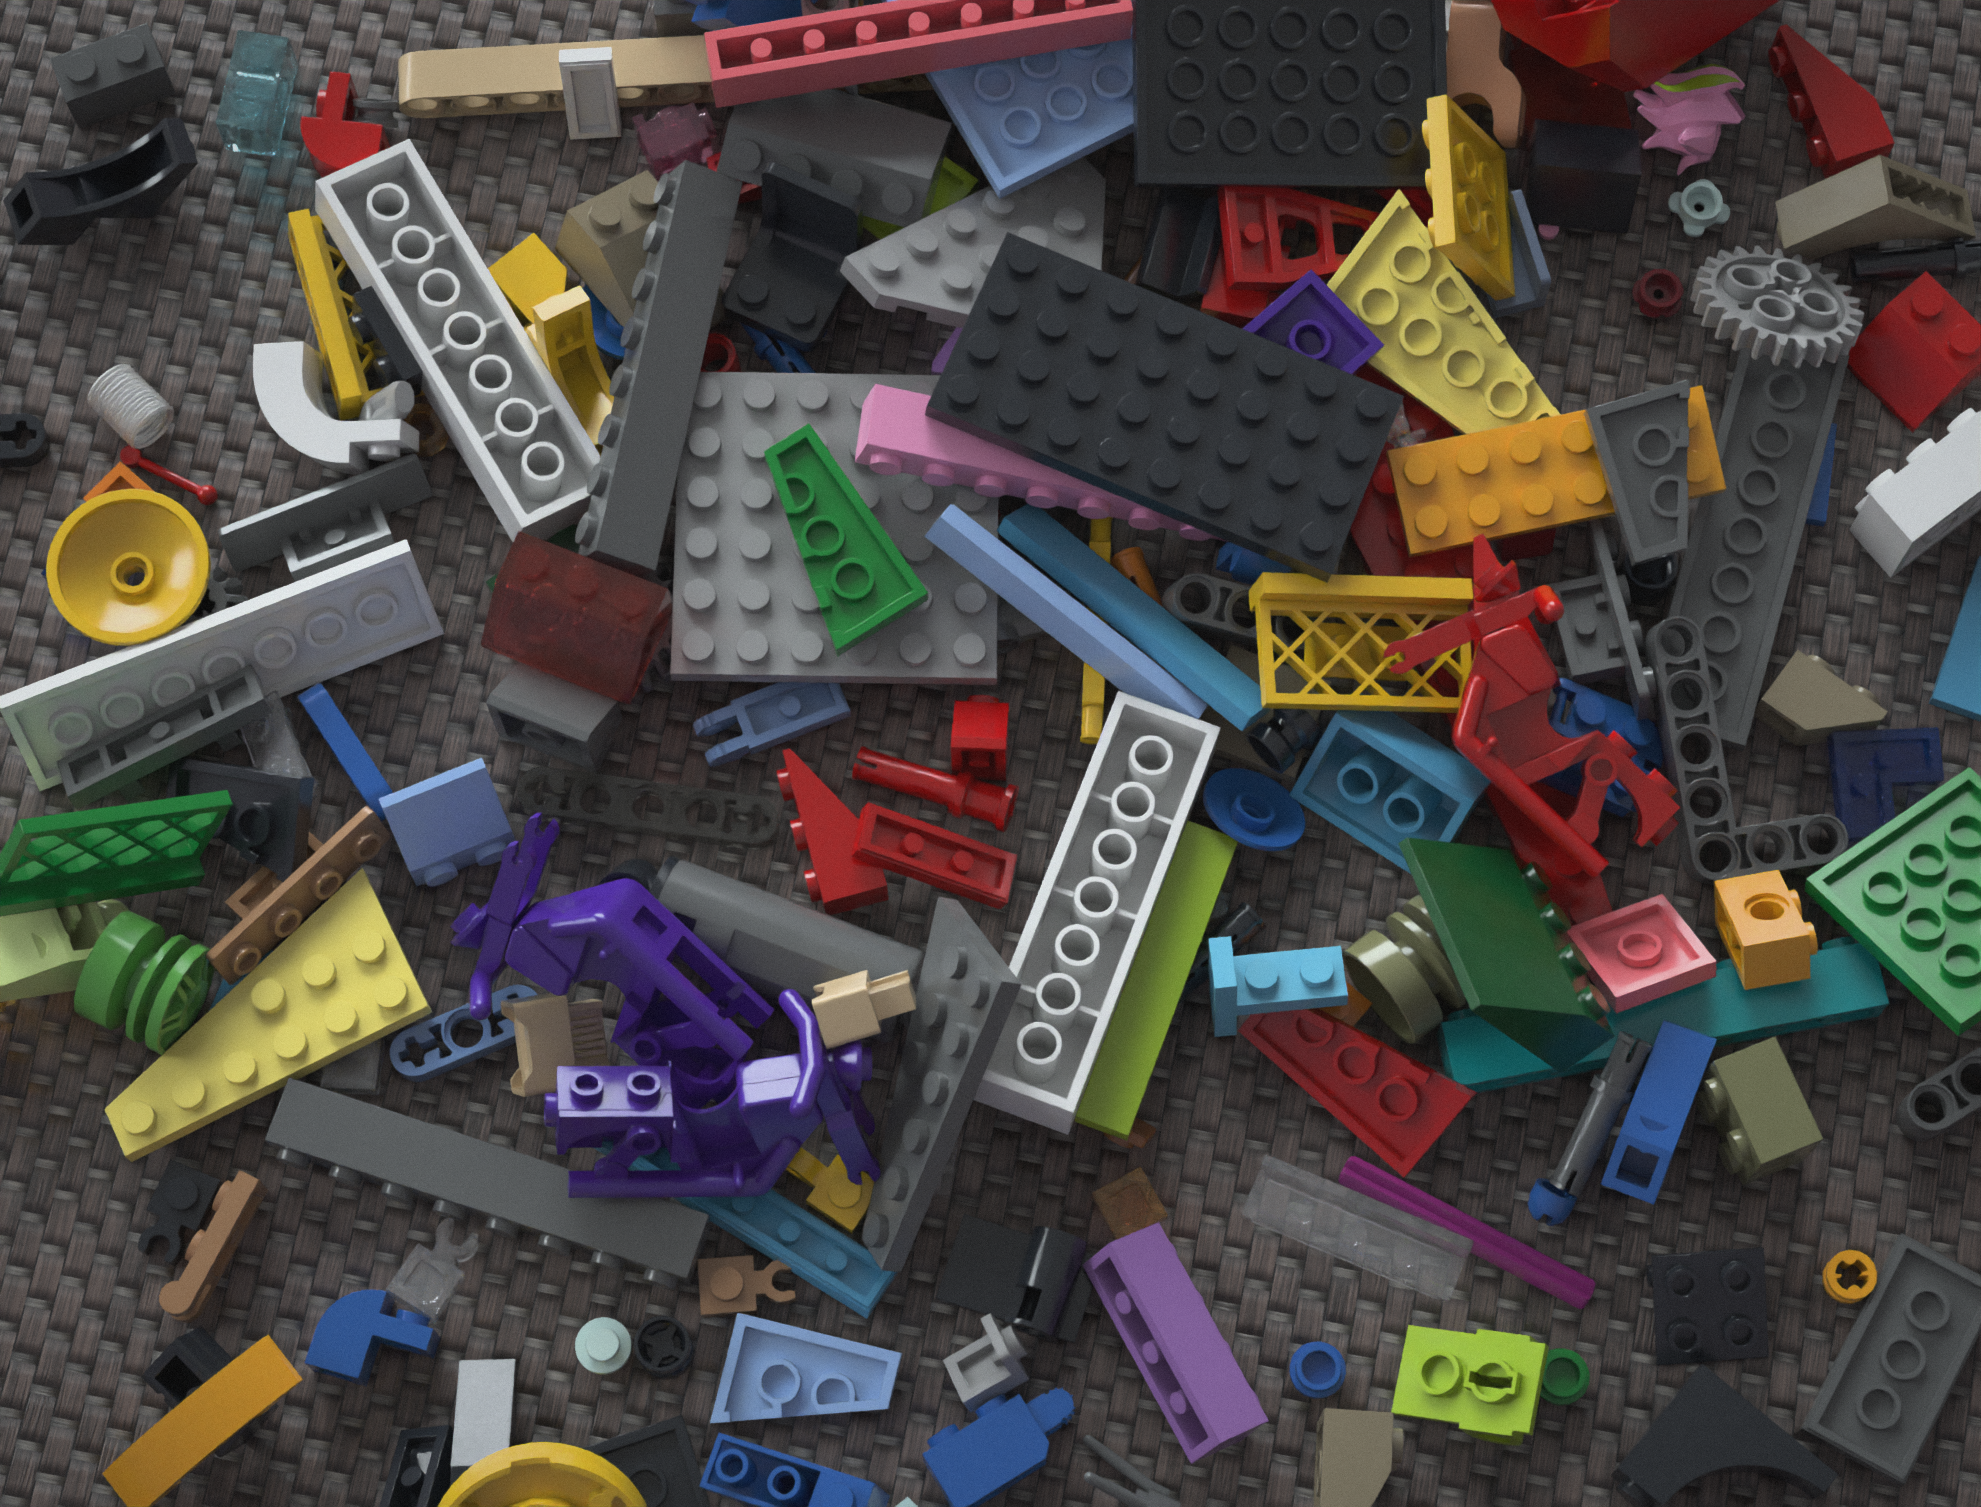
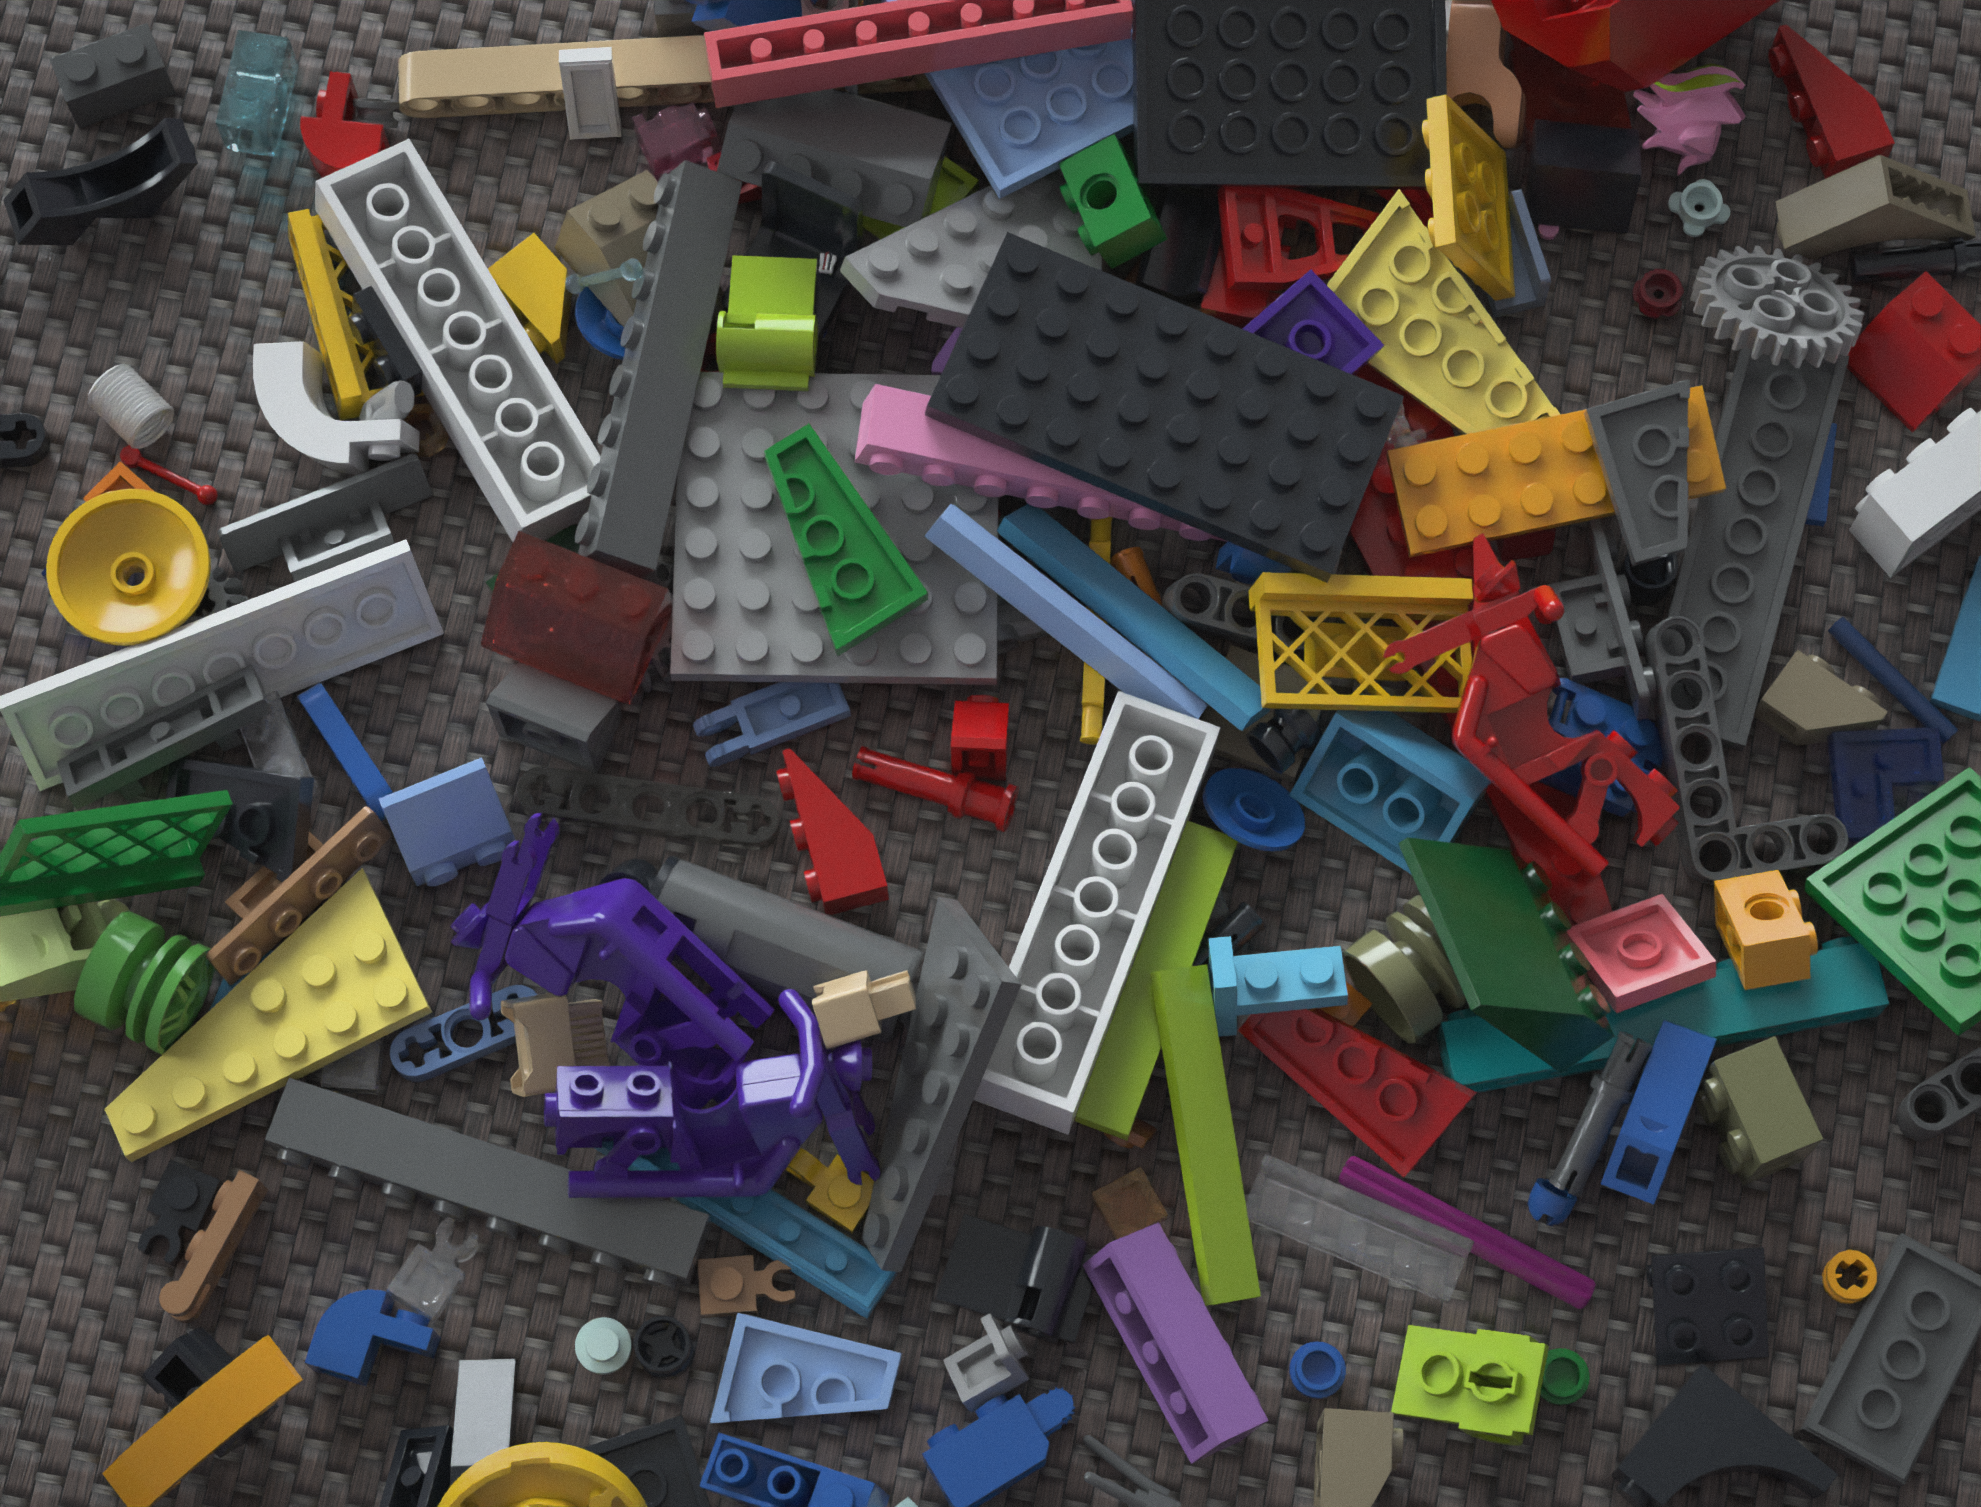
yellow arch [527,285,614,456] -> none
red tile [851,802,1017,909] -> none
none -> clear light blue hinge [565,258,643,294]
none -> lime piece [716,255,818,391]
none -> white piece [819,252,837,275]
none -> green brick [1058,134,1168,269]
none -> lime tile [1150,964,1261,1306]
none -> dark blue bar [1828,617,1958,745]

